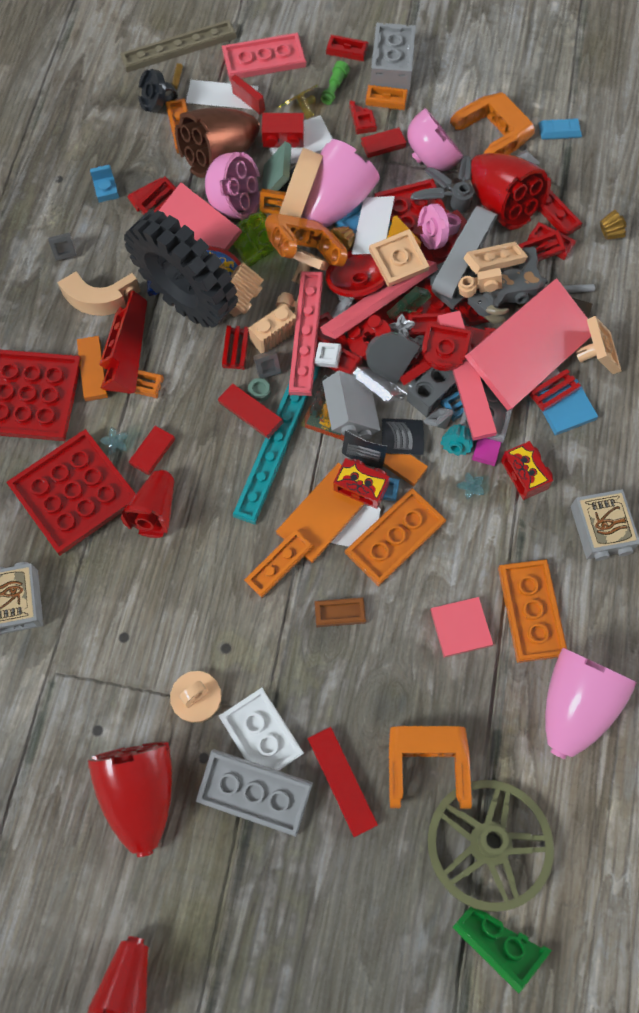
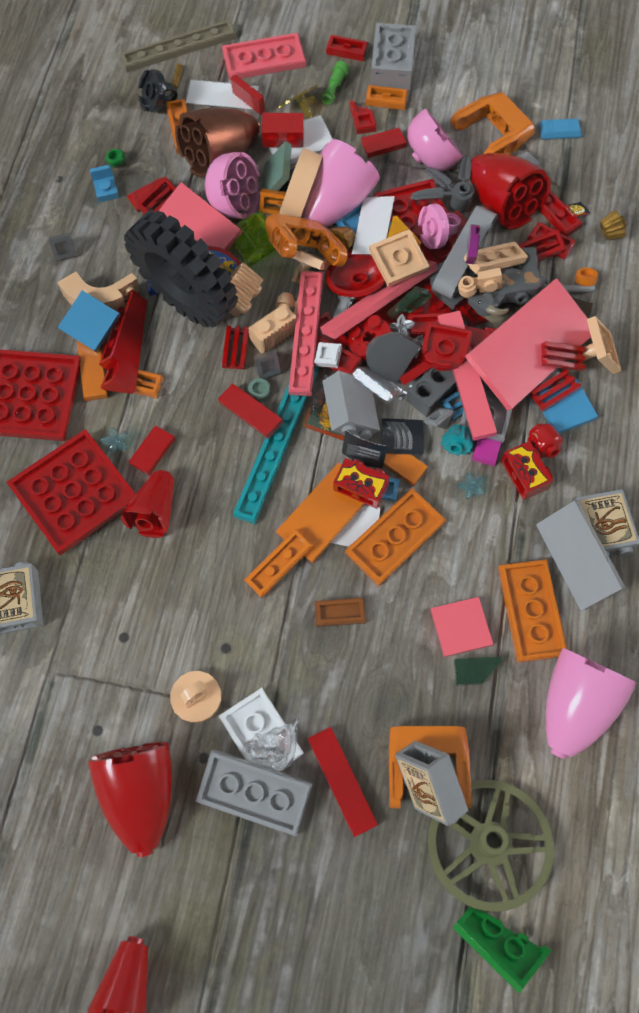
none -> dark azure tile [58,290,121,353]
none -> green piece [105,149,126,168]
none -> clear hair [245,718,299,770]
none -> light grey brick [395,741,469,826]
none -> clear green tile [454,657,502,686]
none -> magenta tile [465,224,480,264]
none -> red head [527,423,563,458]
none -> light grey tile [536,500,626,611]
none -> red tile [541,341,586,371]
none -> sticker [565,202,590,217]
none -> orange tile [575,267,598,286]

